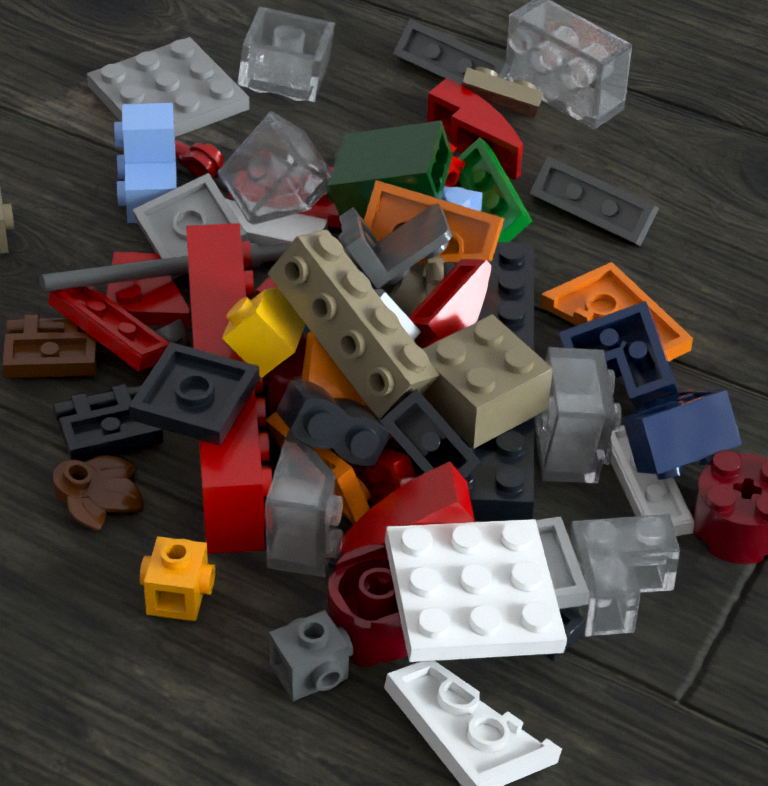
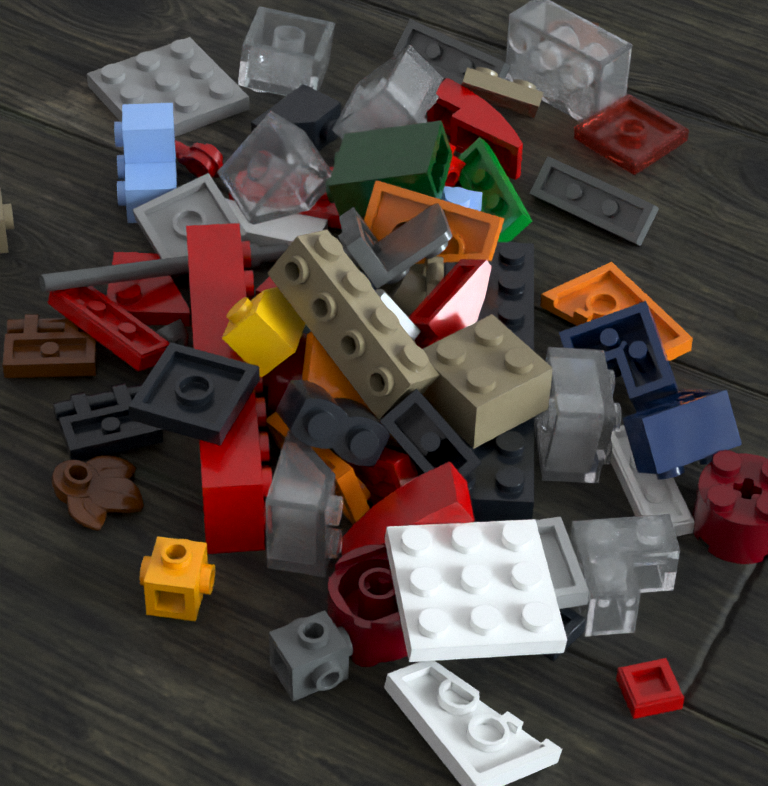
none -> black slope [251,84,342,158]
none -> clear brick [332,44,443,140]
none -> clear red plate [574,94,689,175]
none -> red tile [616,658,684,719]

